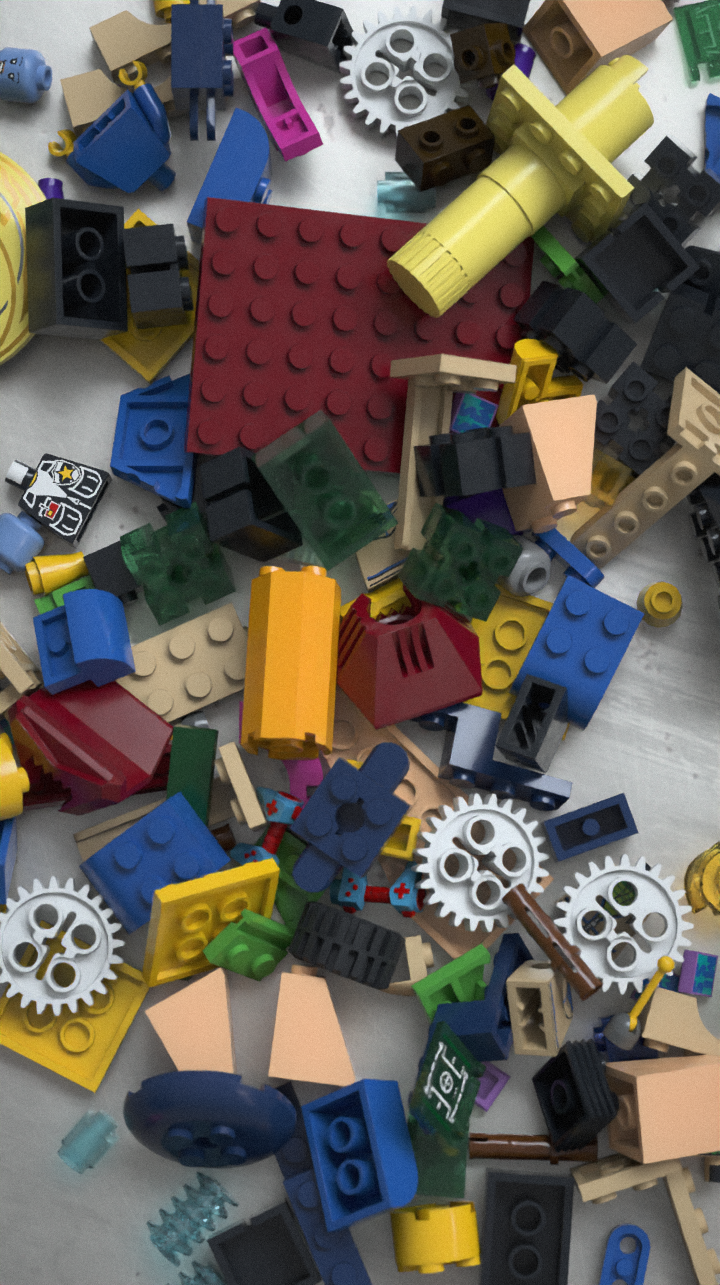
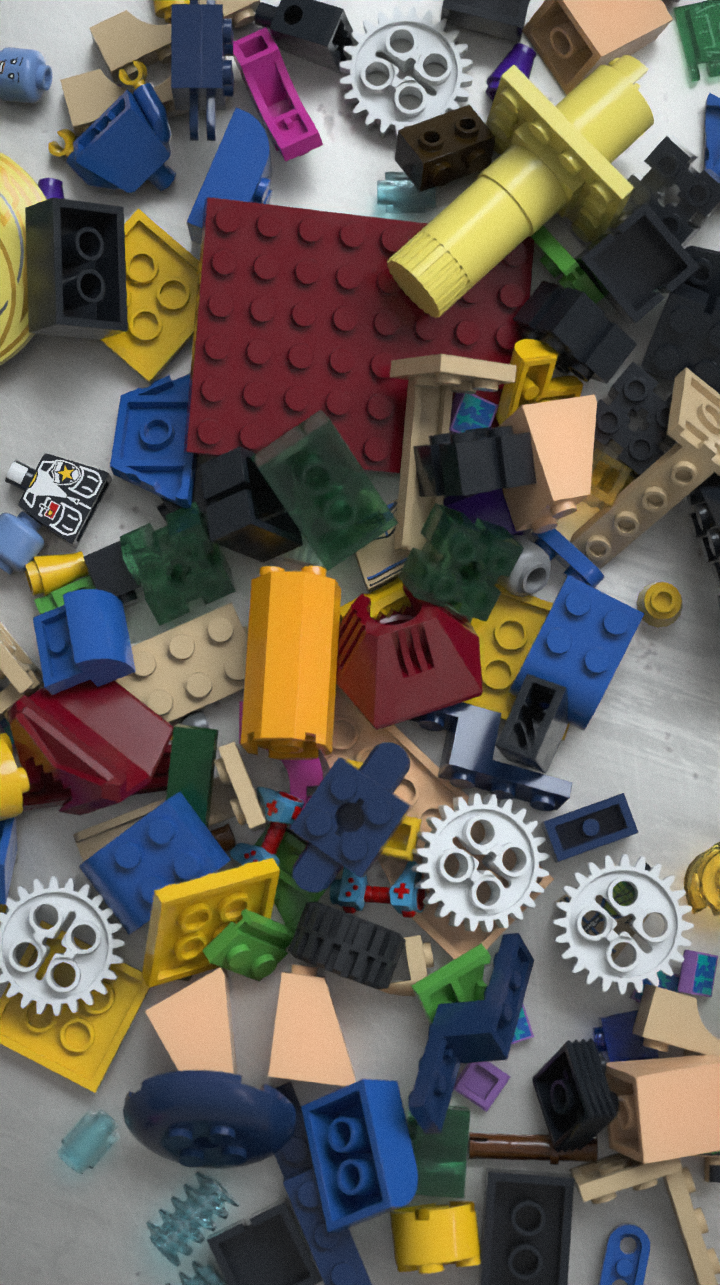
black piece [122,223,194,329] -> none
clear green piece [409,1021,486,1156] -> none
dark brown brick [450,23,516,90] -> none
reddish brown pin [502,883,603,1001] -> none
tan torso [506,960,573,1057] -> none
hinge [603,956,674,1050] -> none

